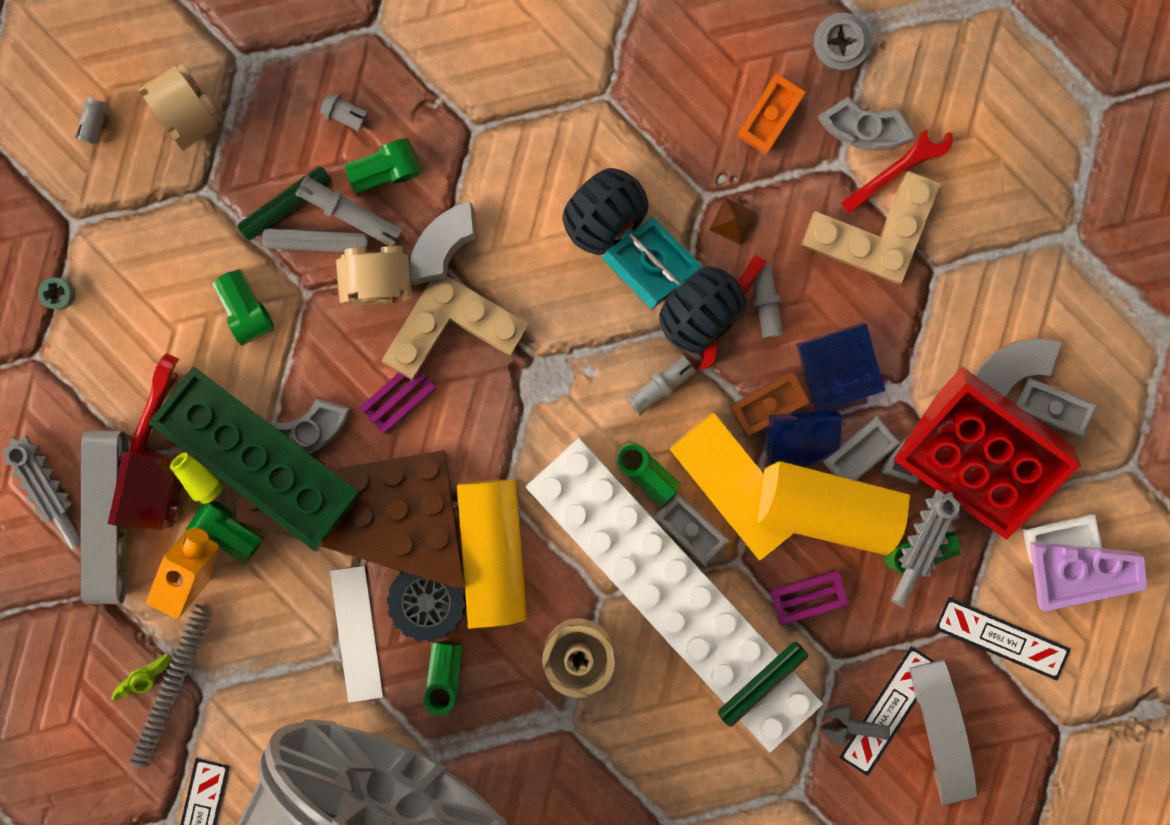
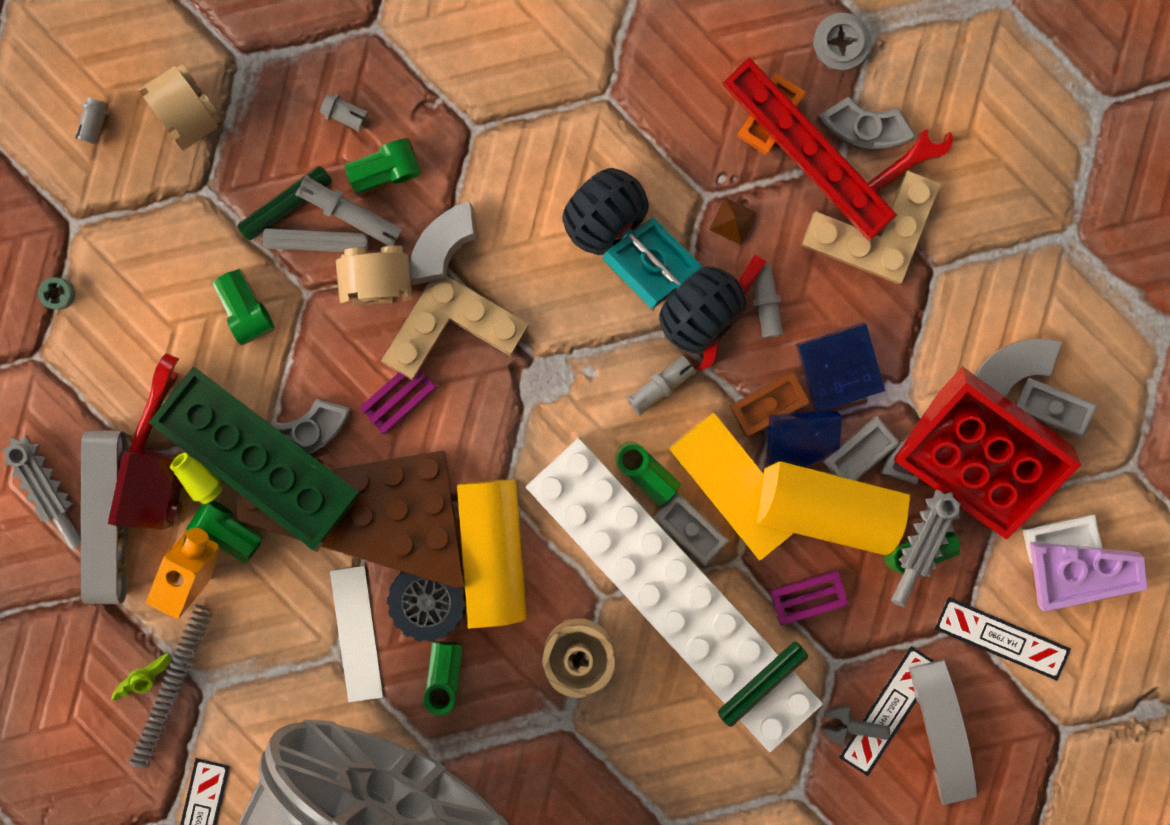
none -> red tile [722,57,897,241]

